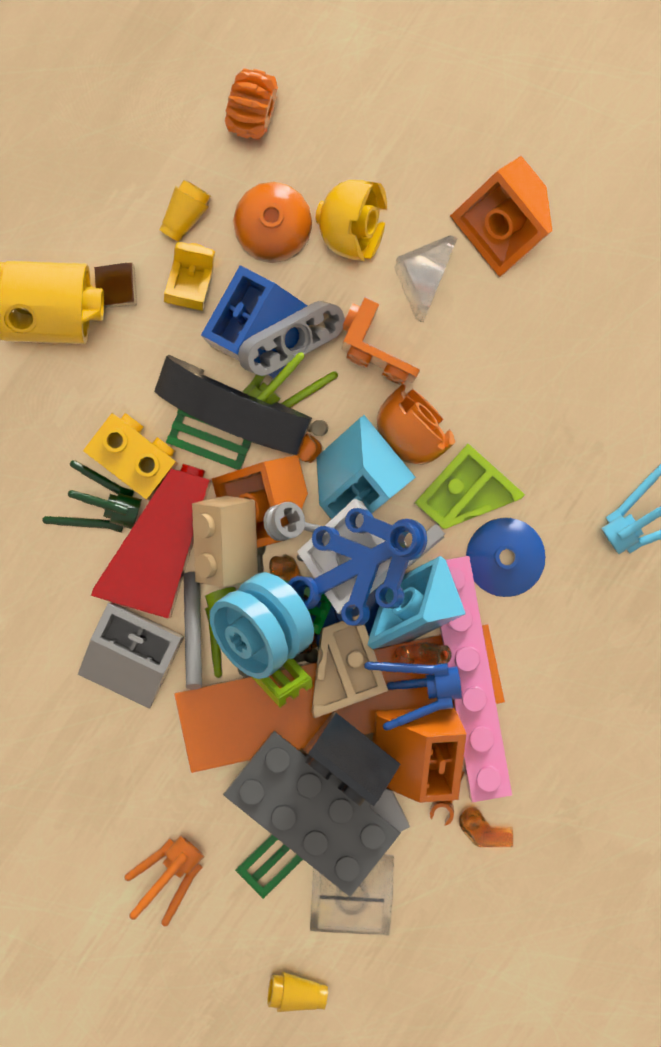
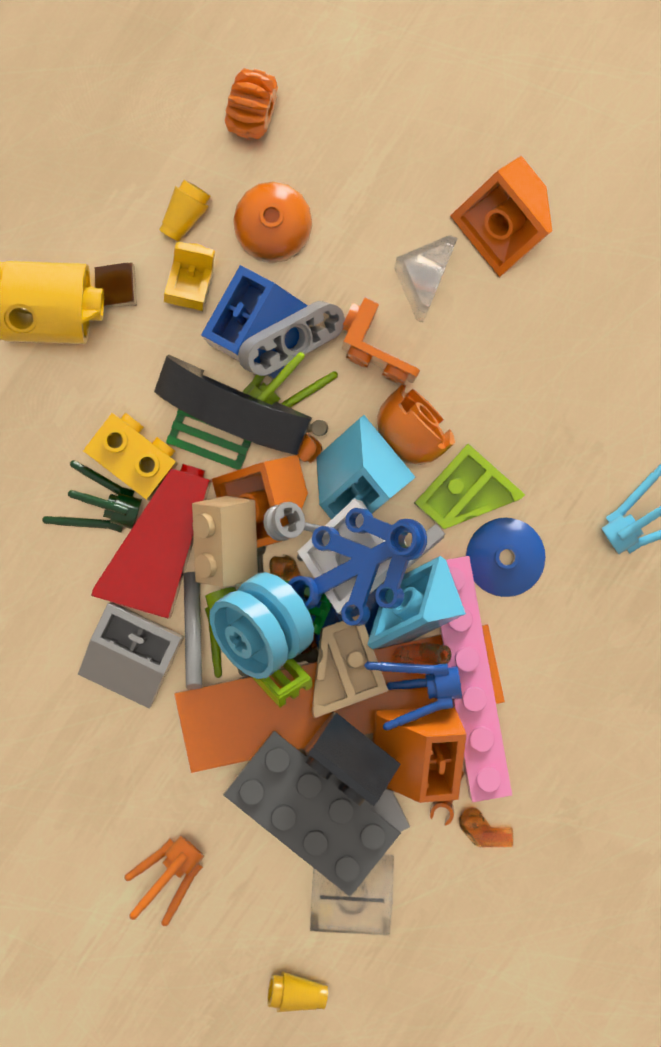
green tile [235,834,303,899] -> none
yellow cylinder [315,180,387,261] -> none

